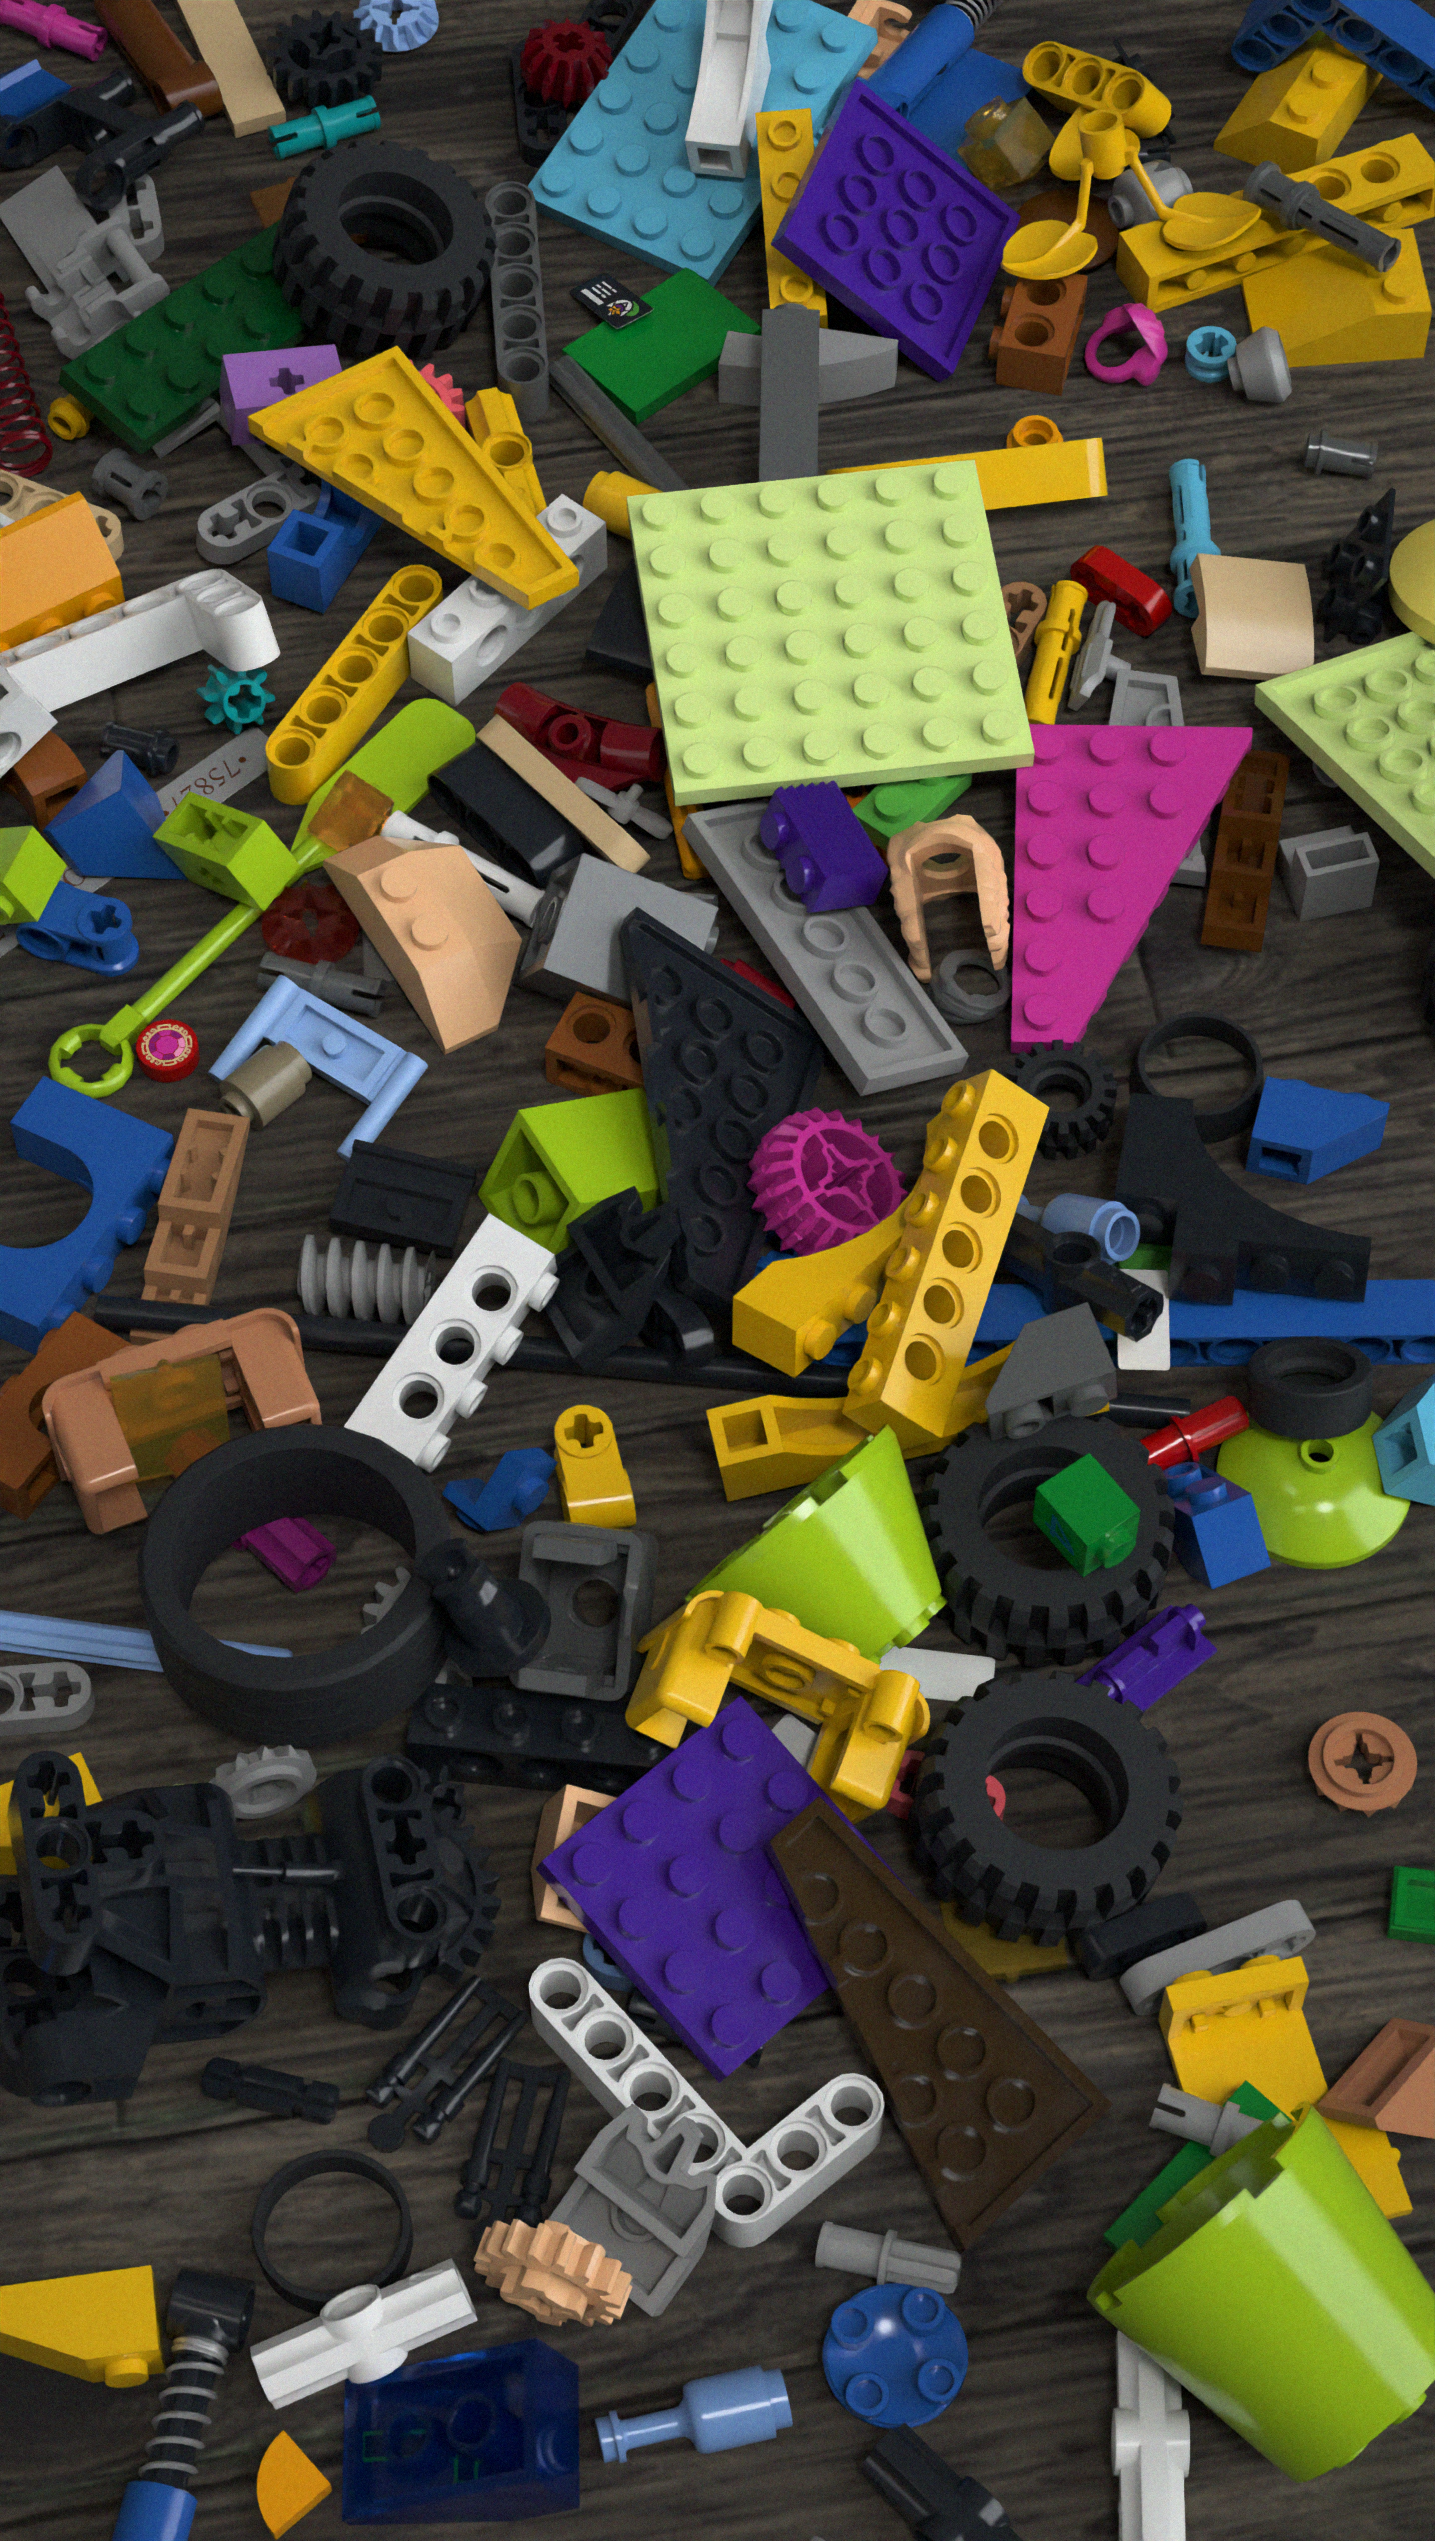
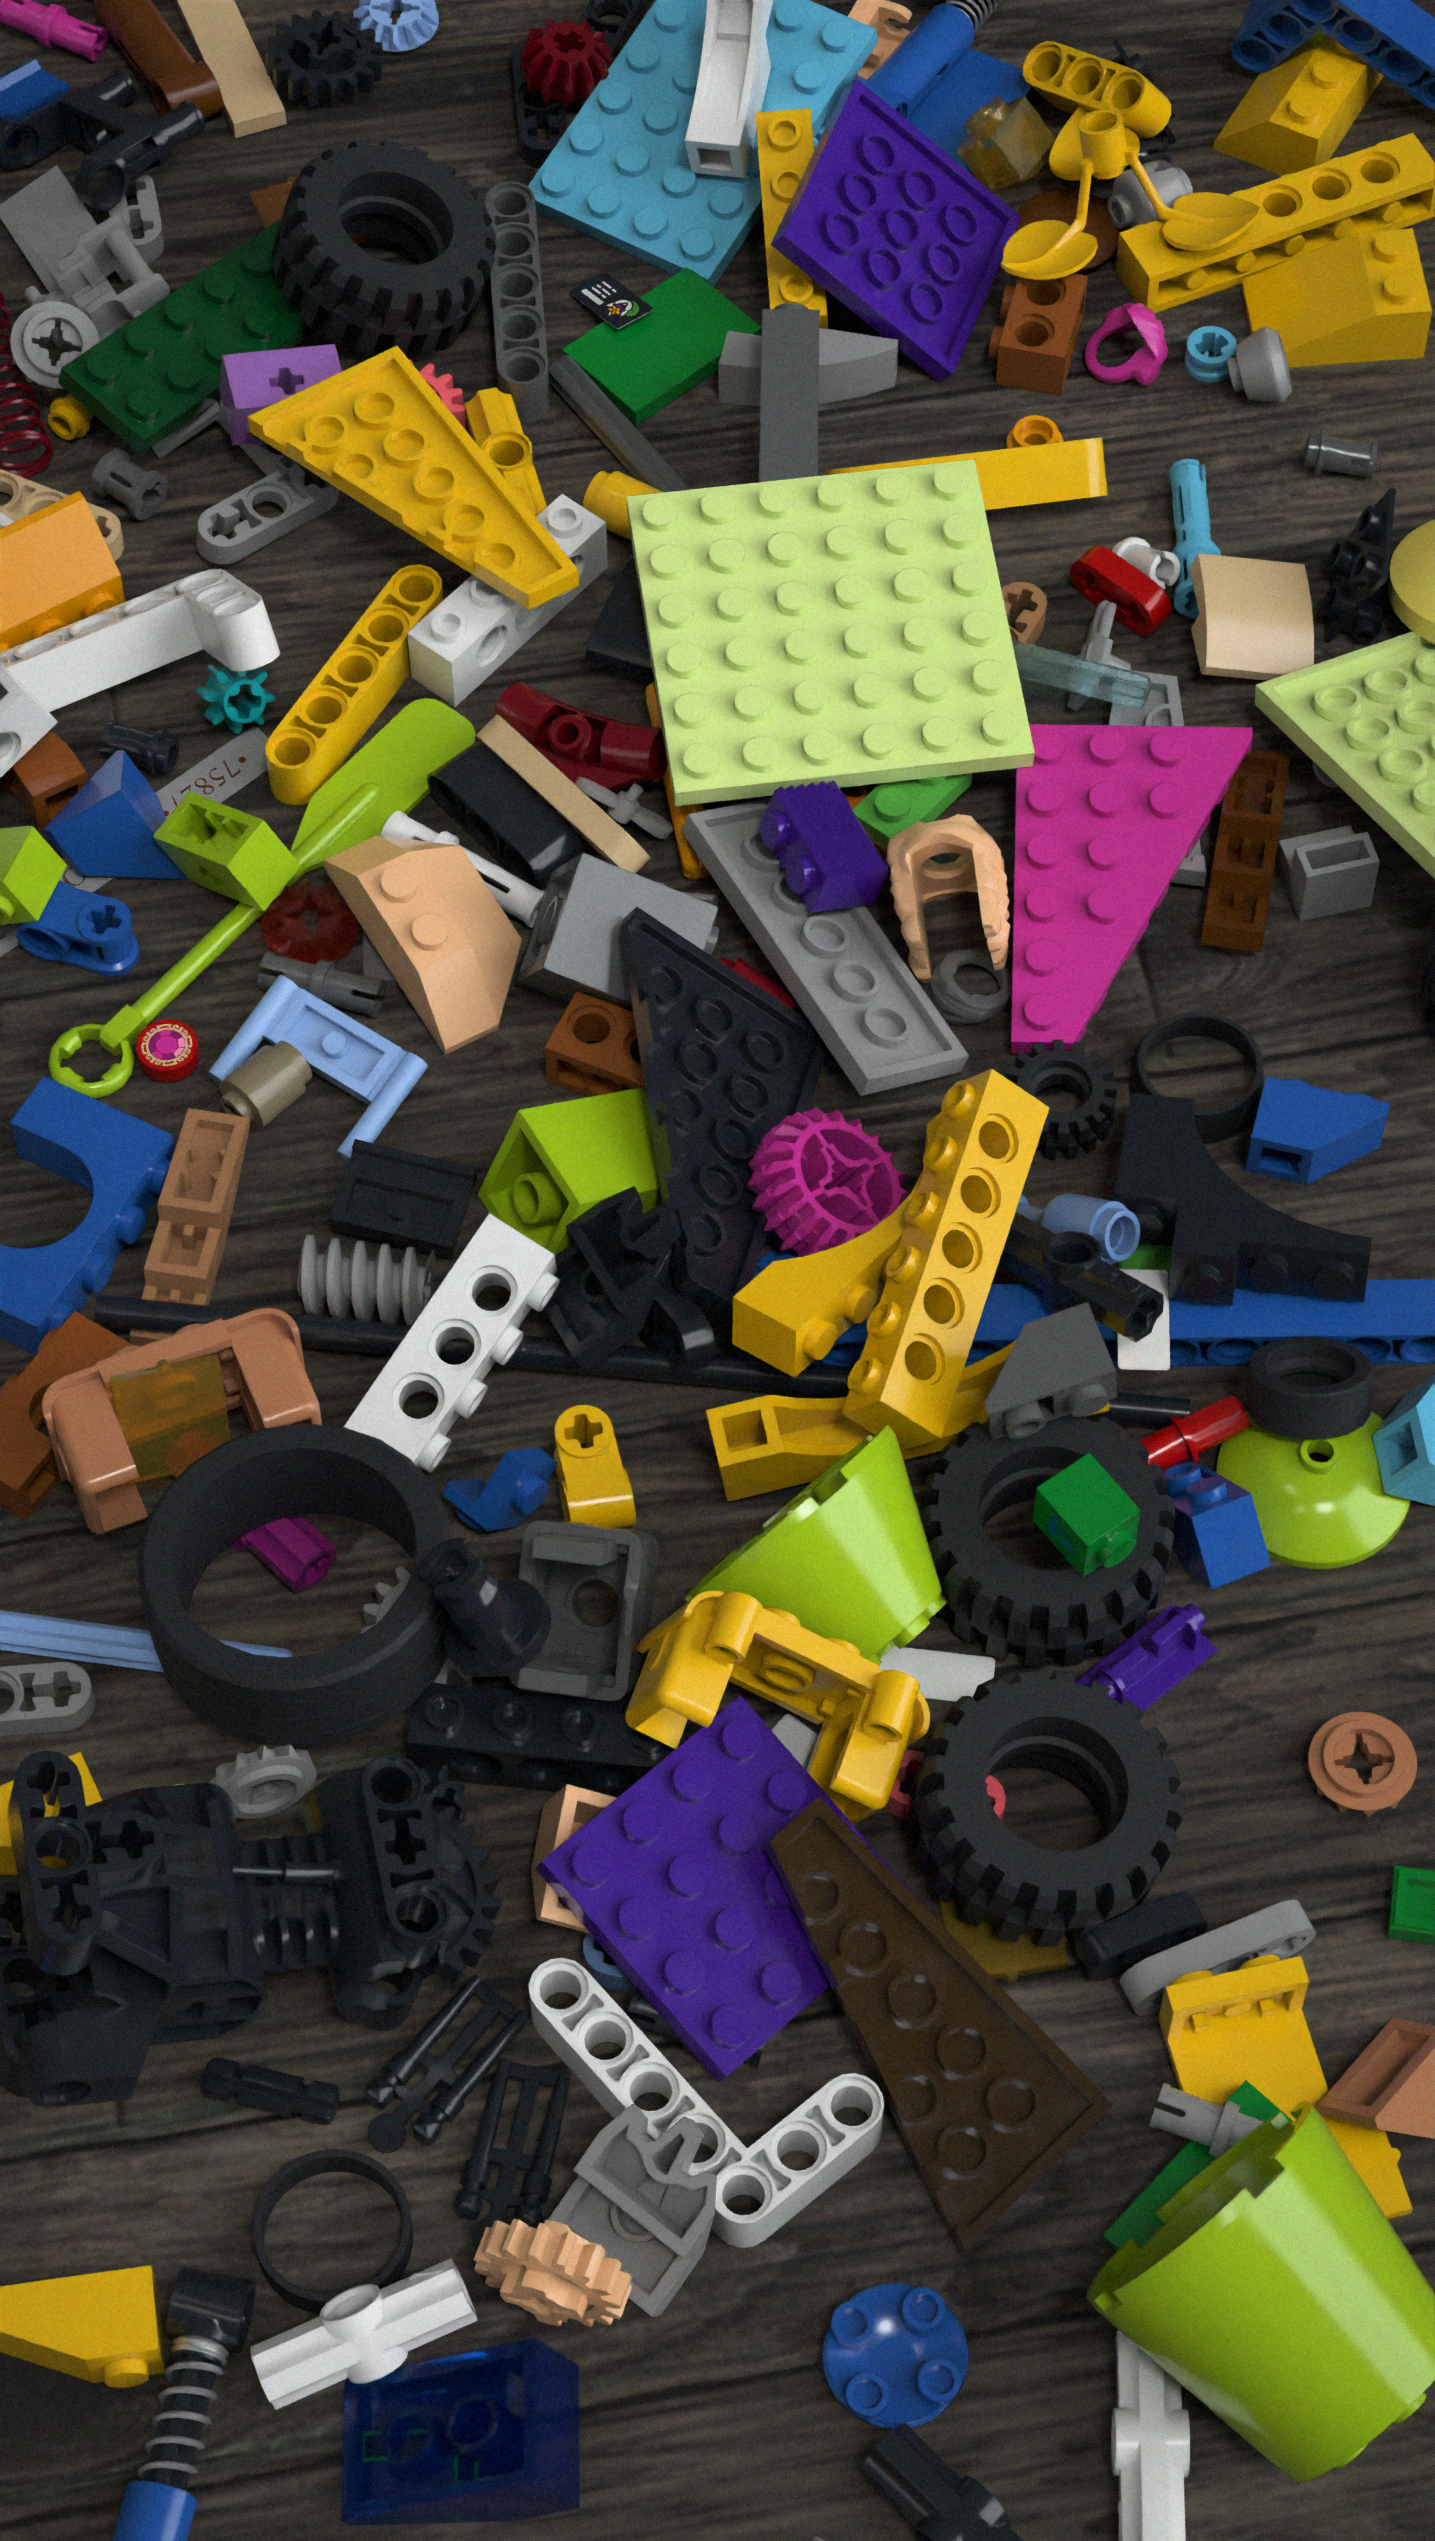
light orange tile [257,2430,332,2540] -> none
blue arch [266,478,385,614] -> none
teal pin [267,95,381,161] -> none
clear orange slope [307,770,394,852] -> none
medium blue piece [595,2364,793,2463] -> none
light grey axle [815,2221,962,2294] -> none
yellow pin [1024,580,1088,725] -> none
dark grey pin [1243,160,1401,273] -> none
none -> light grey gear [9,301,100,392]
none -> clear light blue axle [1012,639,1151,709]
none -> white pin [1112,537,1180,589]

